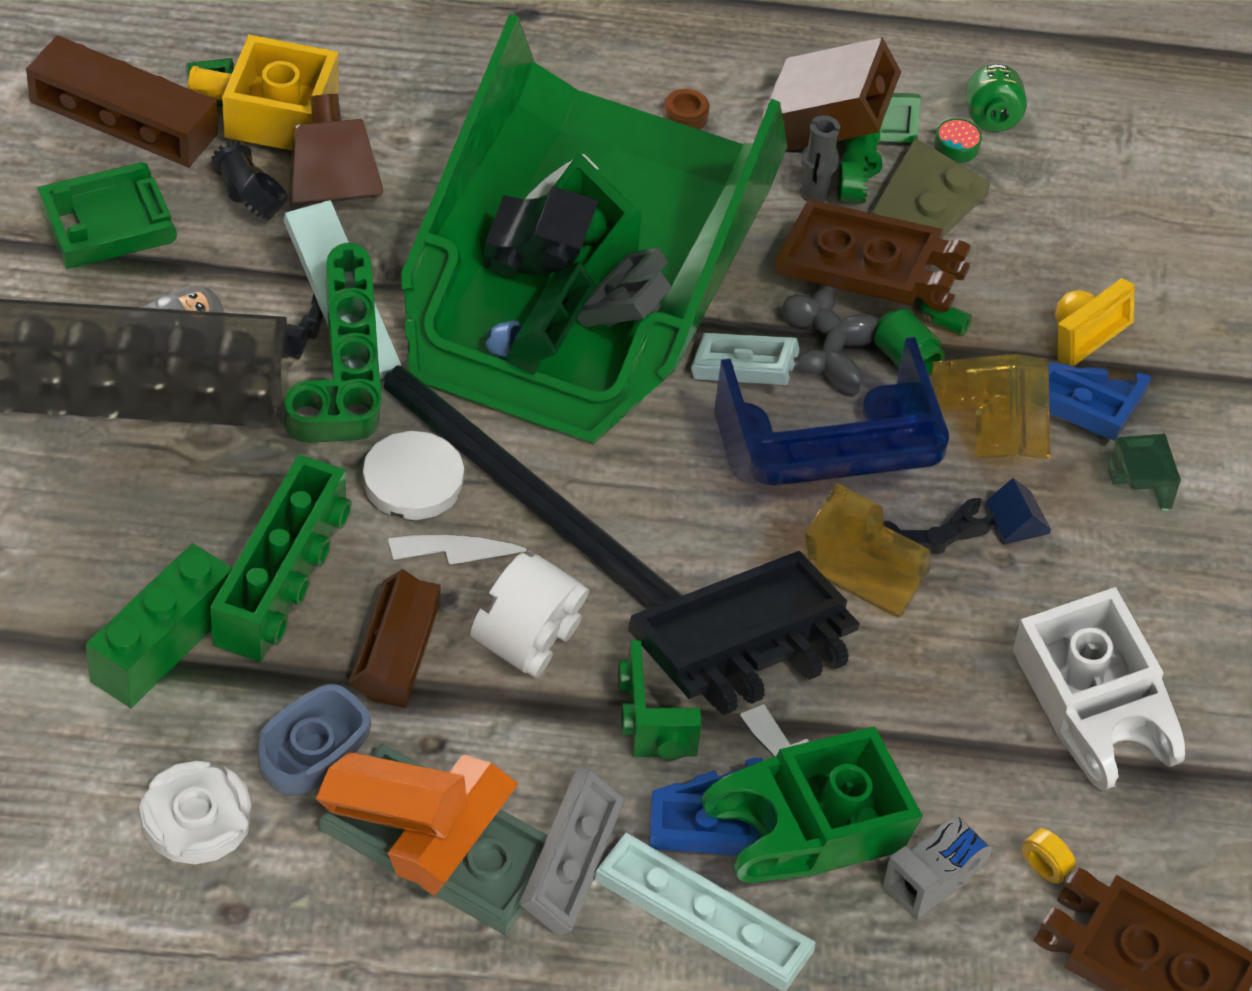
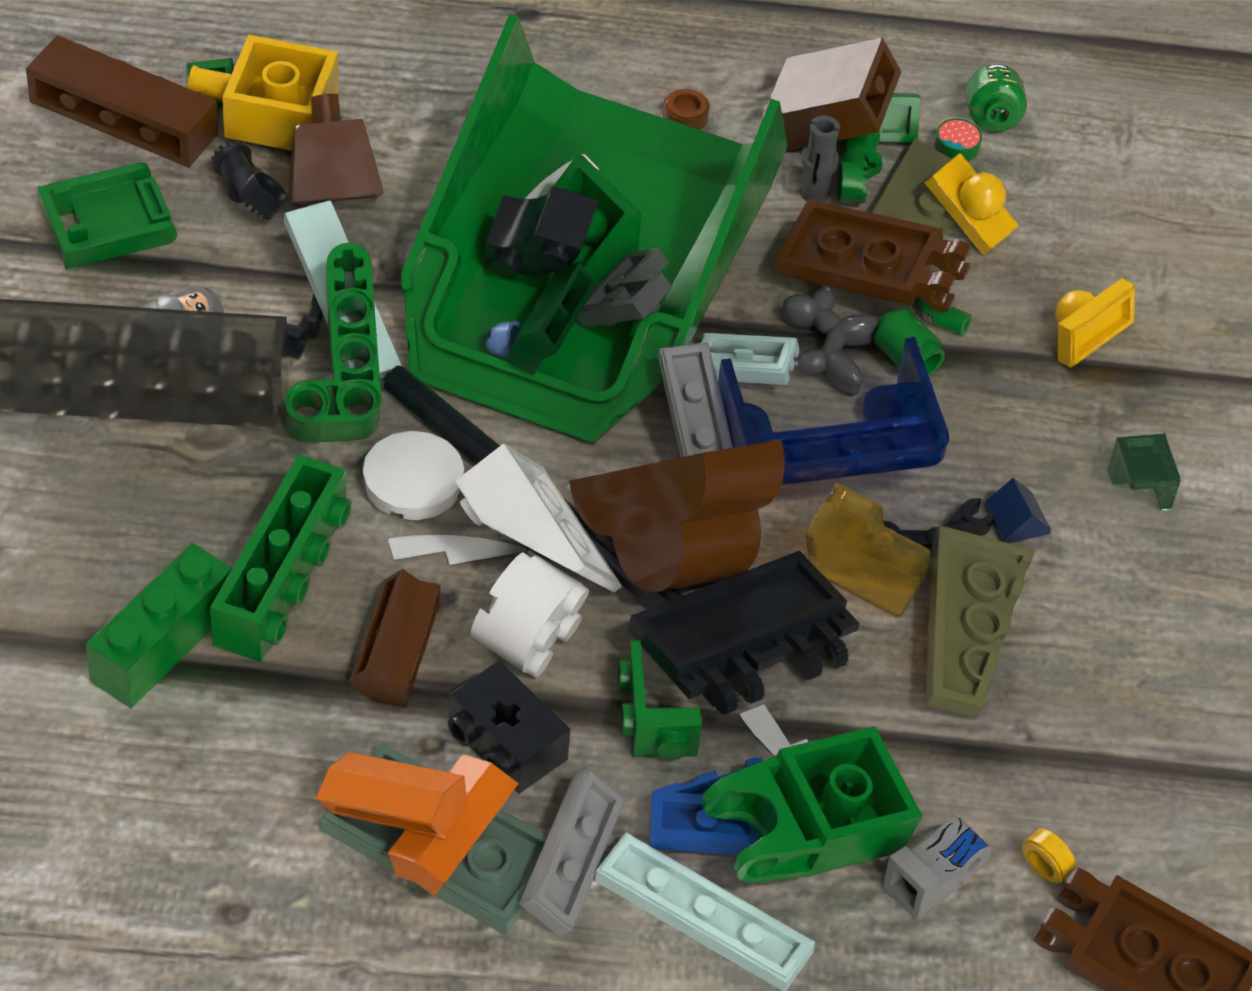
white tile [139,761,252,864] -> none
sand blue piece [259,684,371,796] -> none
clear yellow panel [933,354,1050,458] -> none
white brick [1013,587,1185,791] -> none
blue wing [1025,362,1152,441] -> none
none -> black brick [448,660,571,794]
none -> white slope [455,444,622,592]
none -> reddish brown brick [569,440,785,592]
none -> light grey tile [658,342,733,457]
none -> yellow tile [924,153,1019,255]
none -> olive wing [925,525,1035,718]

